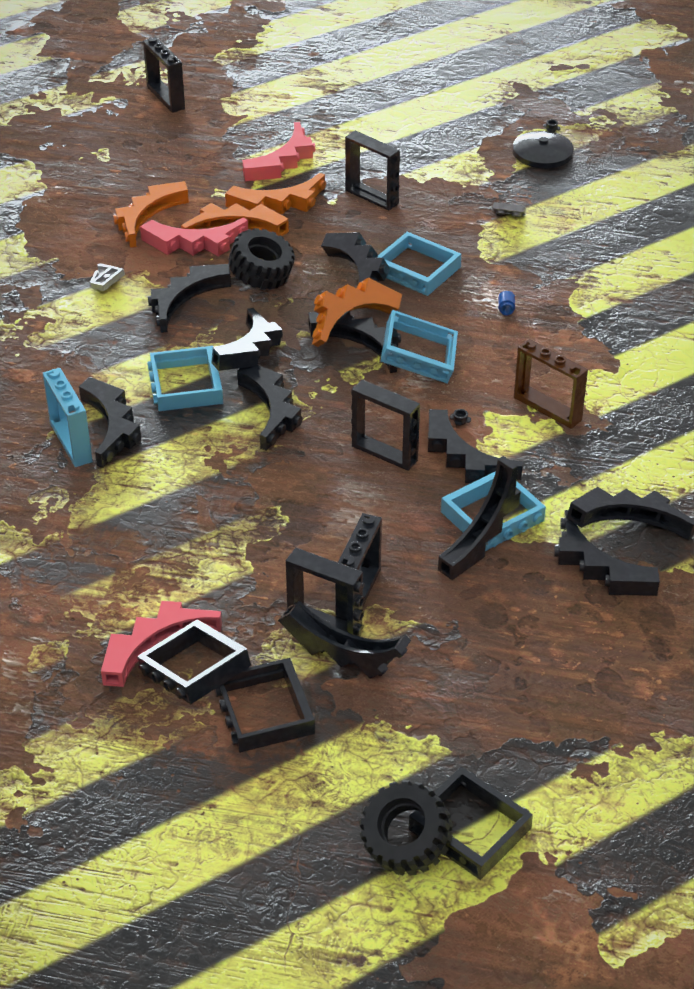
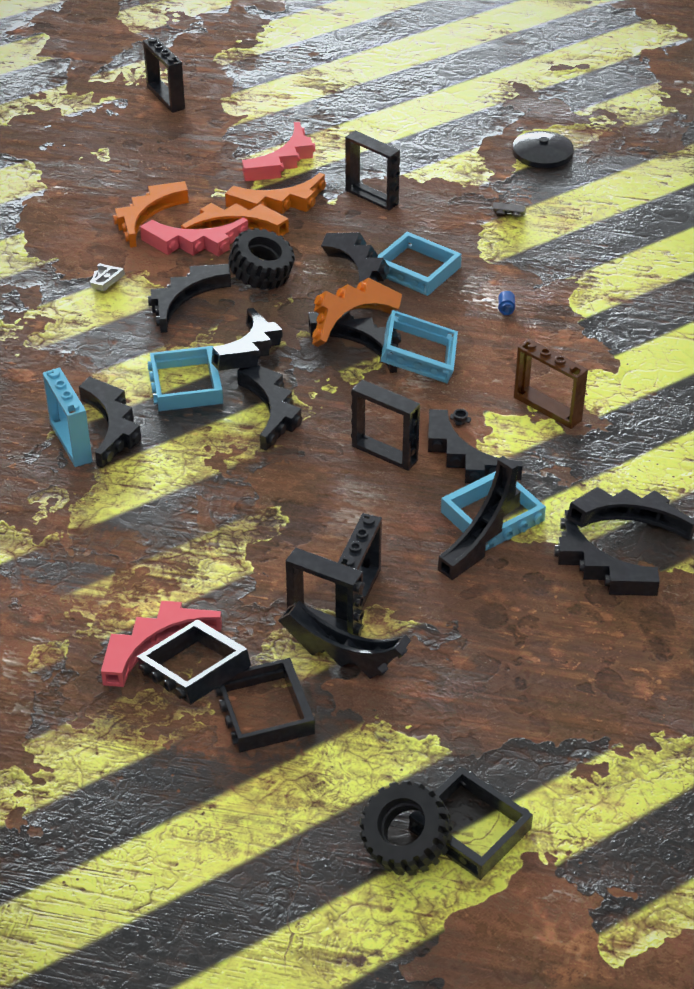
black plate [543,119,561,132] -> none

